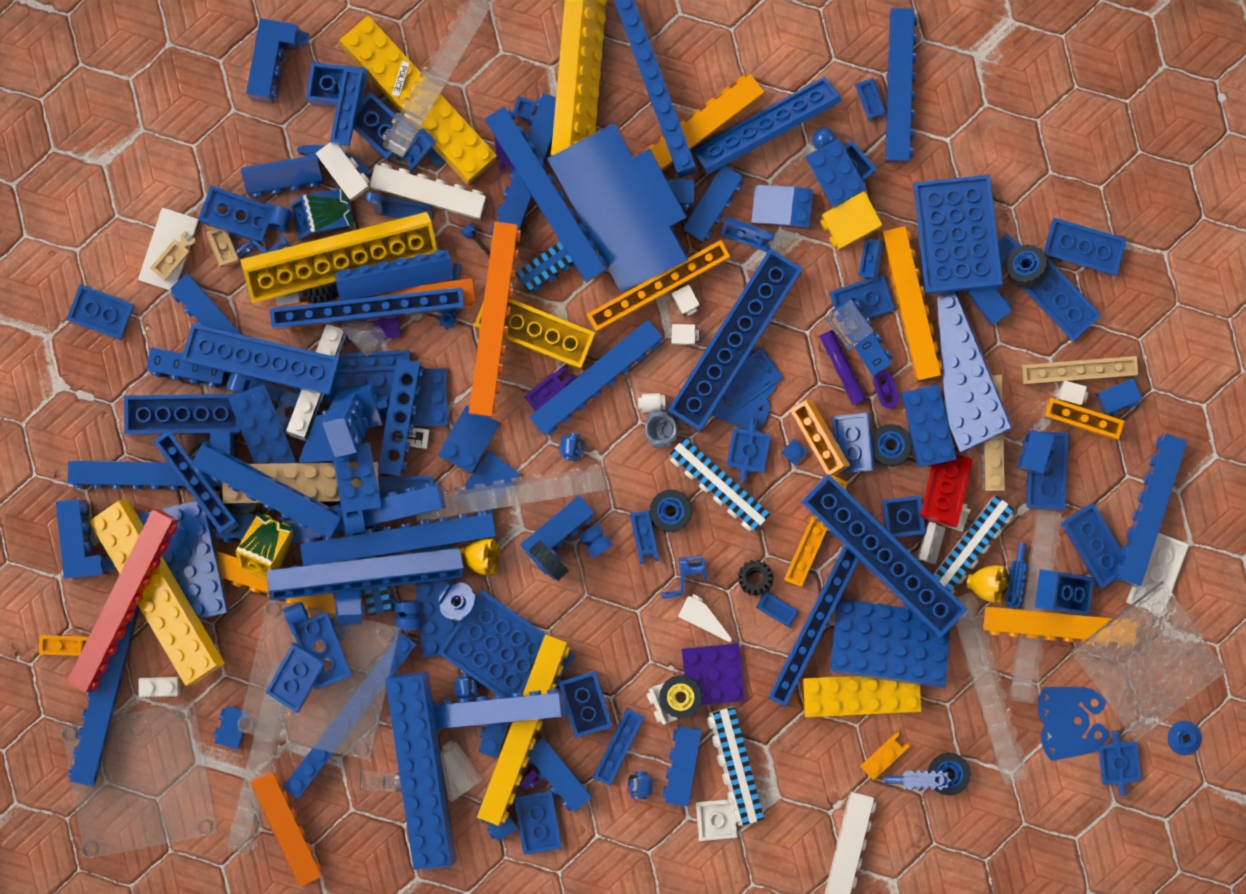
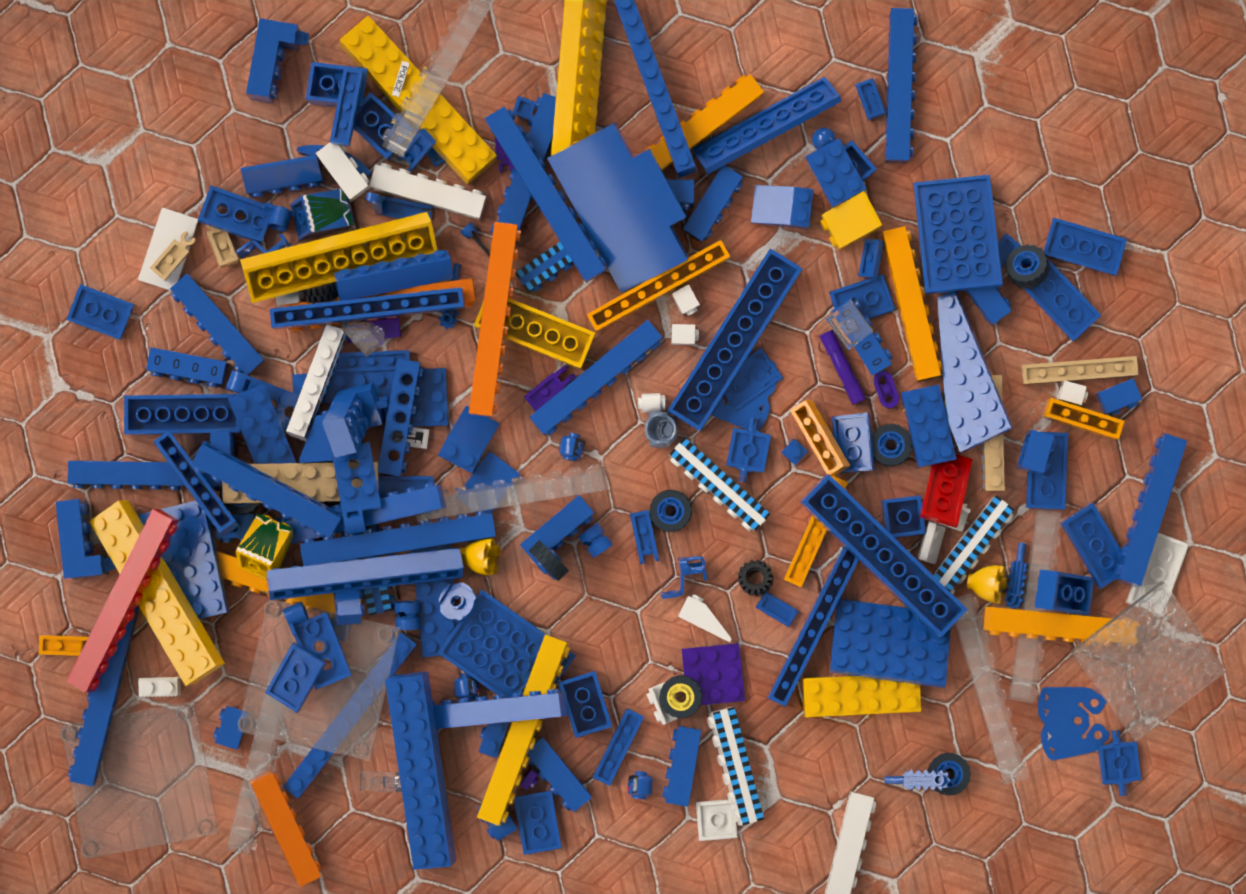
blue plate [181,324,340,396] -> none
clear slope [440,740,484,802] -> none
blue hinge [720,216,775,252] -> none
light orange hinge [860,731,911,780] -> none
blue piece [1167,721,1202,755] -> none

